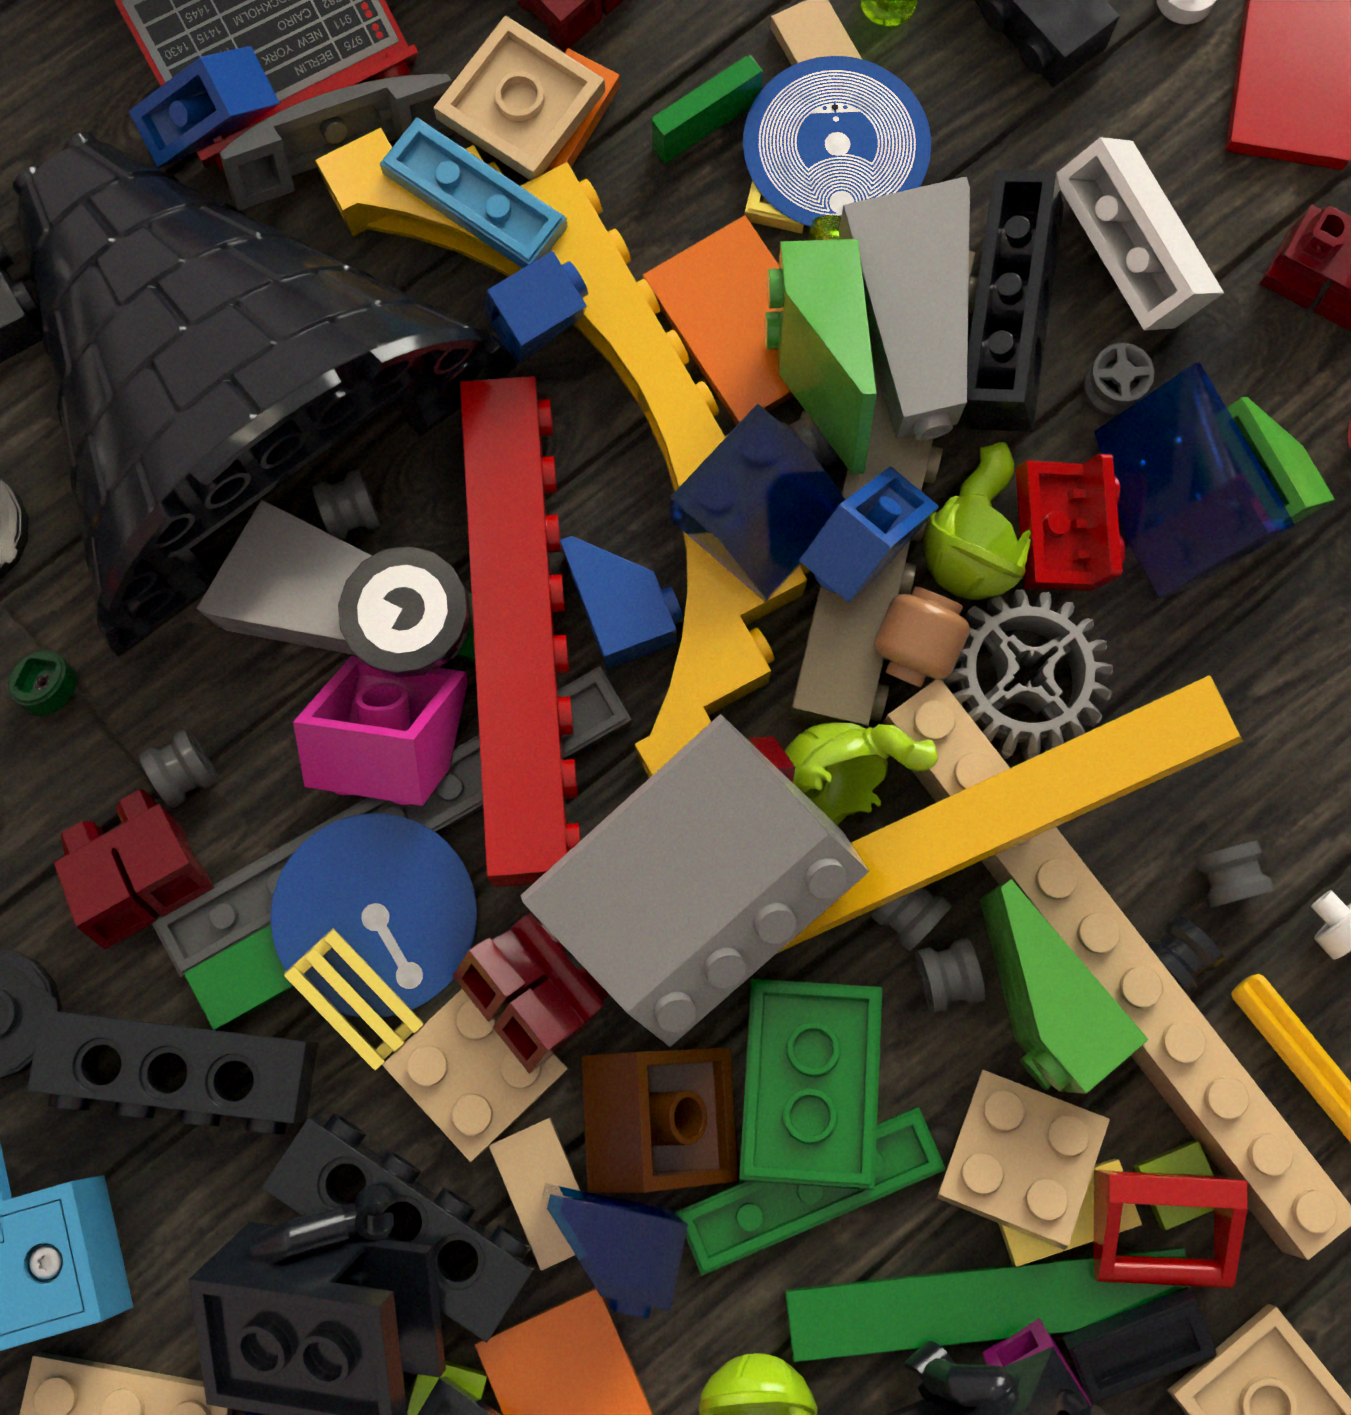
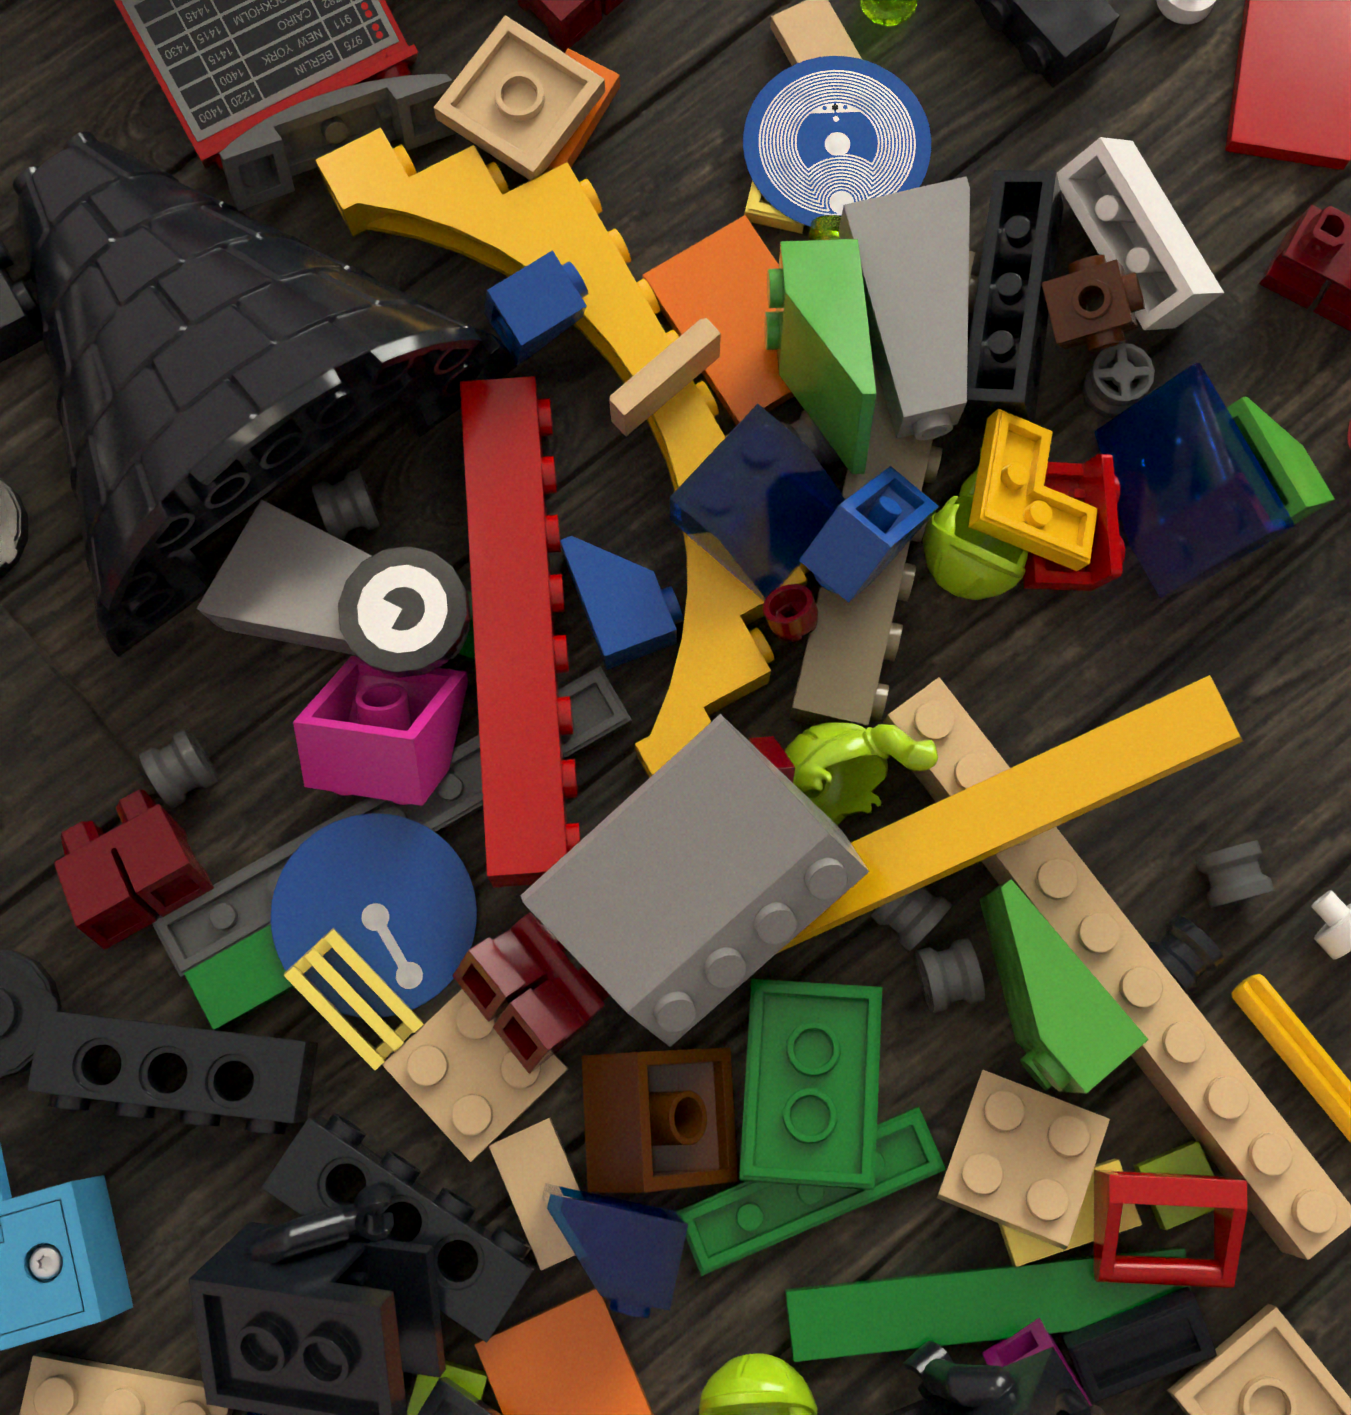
dark green tile [8,650,77,716] -> none
blue slope [129,46,280,168] -> none
dark azure tile [379,117,568,268] -> none
green tile [652,55,763,164] -> none
medium nougat head [874,586,970,688] -> none
light grey gear [942,589,1113,761] -> none
none -> tan tile [609,318,721,436]
none -> dark red hinge [763,584,818,642]
none -> yellow tile [968,409,1098,571]
none -> reddish brown brick [1042,255,1145,352]

